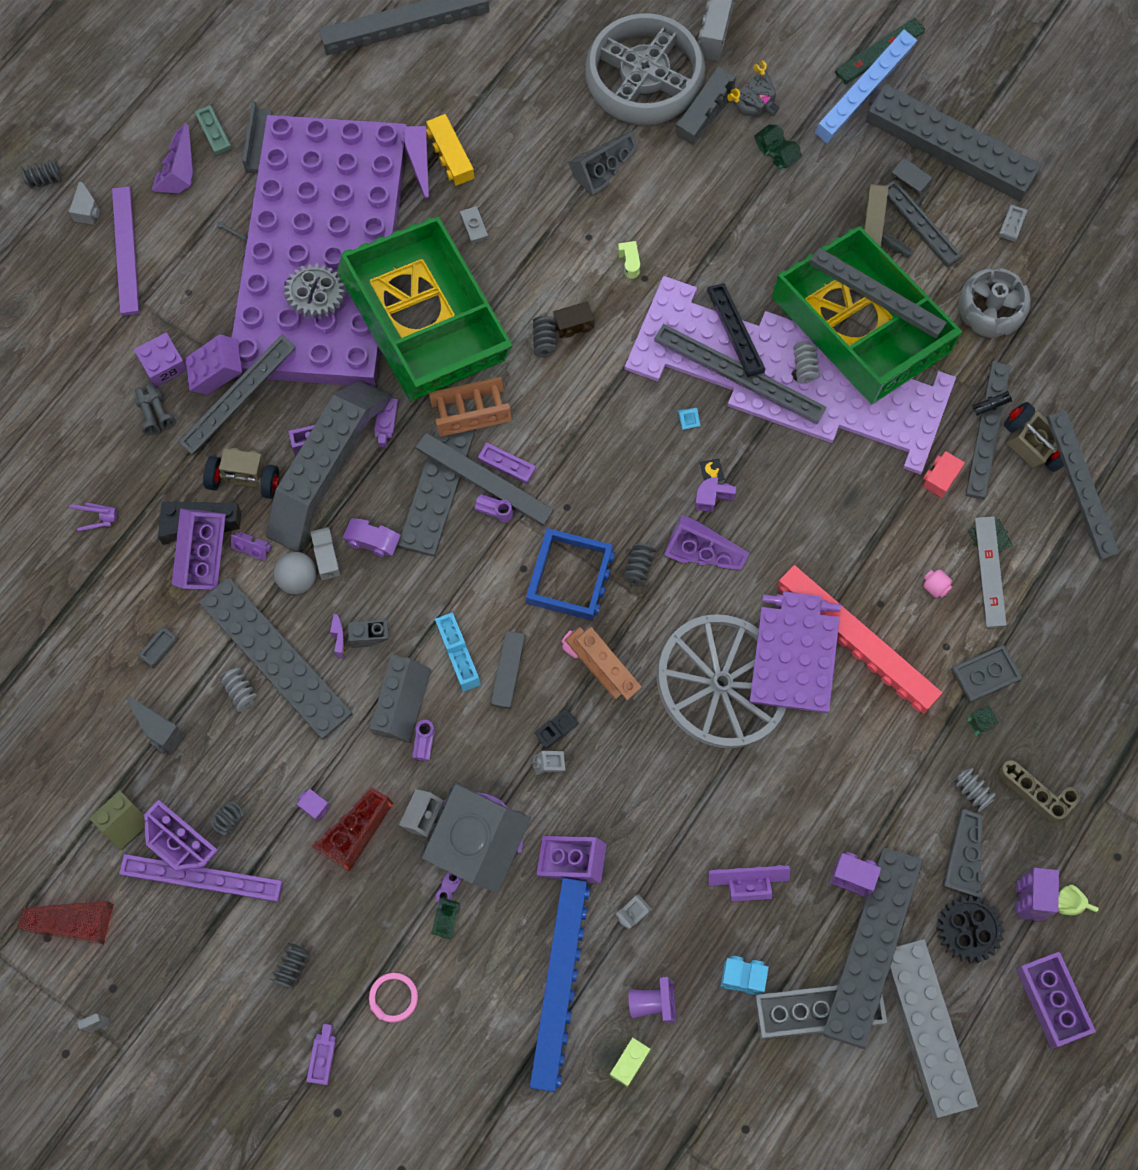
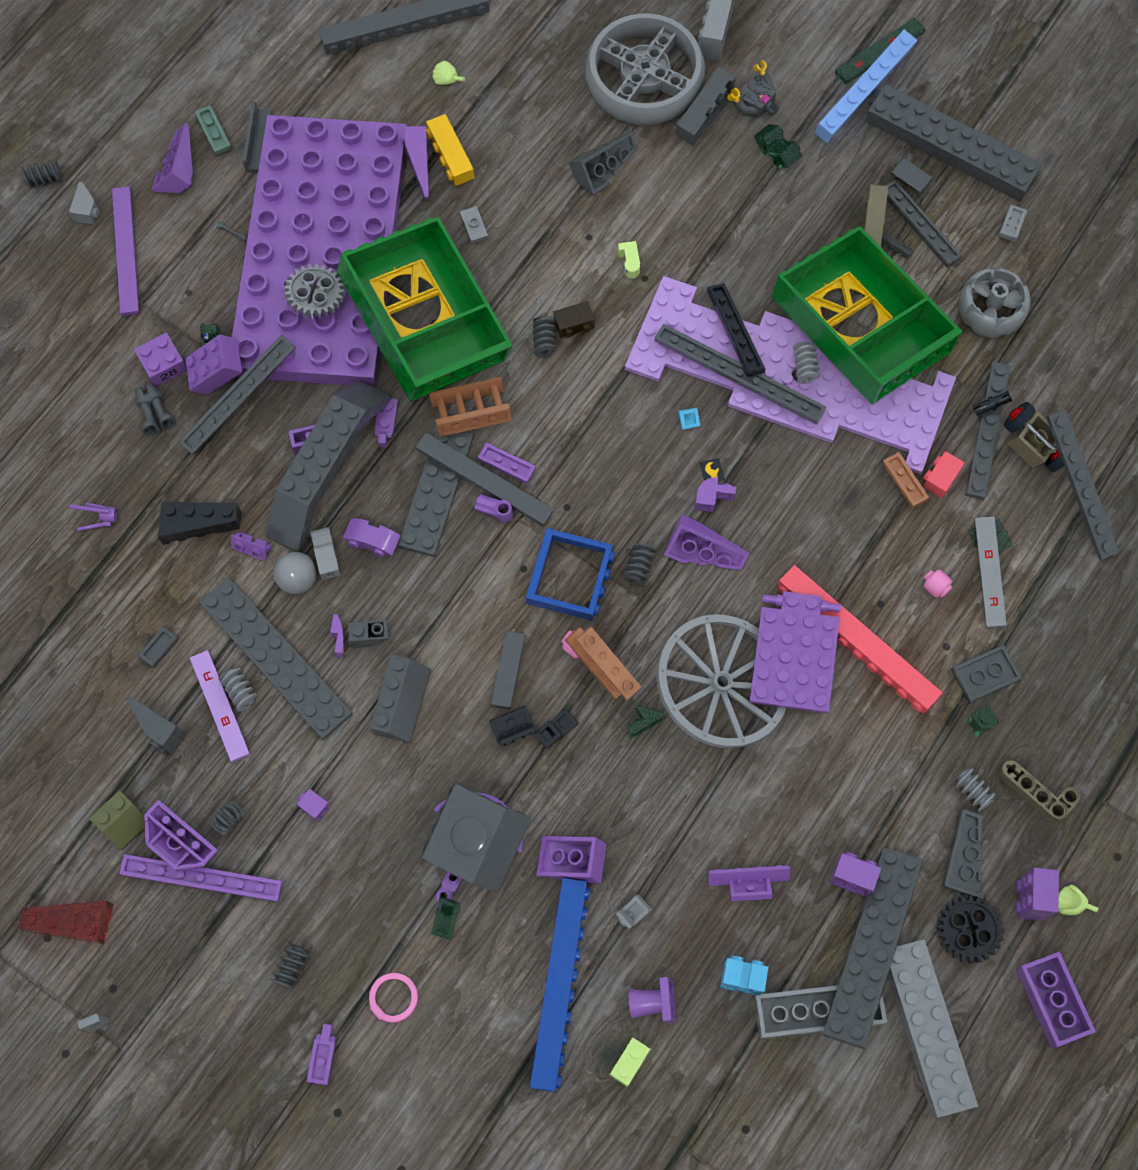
medium lavender slope [172,509,226,589] -> none
brick [203,448,280,499] -> none
clear red wedge [311,788,394,872] -> none
light grey brick [399,789,444,837] -> none
medium lavender piece [412,720,435,761] -> none
medium azure slope [435,612,481,692] -> none
light grey bracket [533,751,565,775] -> none
dark grey plate [809,248,947,339] -> none
none -> lavender tile [190,650,250,763]
none -> clear green leg [200,323,222,344]
none -> yellowish green piece [433,61,465,85]
none -> black bracket [489,706,536,746]
none -> clear green slope [627,705,665,739]
none -> nougat plate [882,452,929,509]

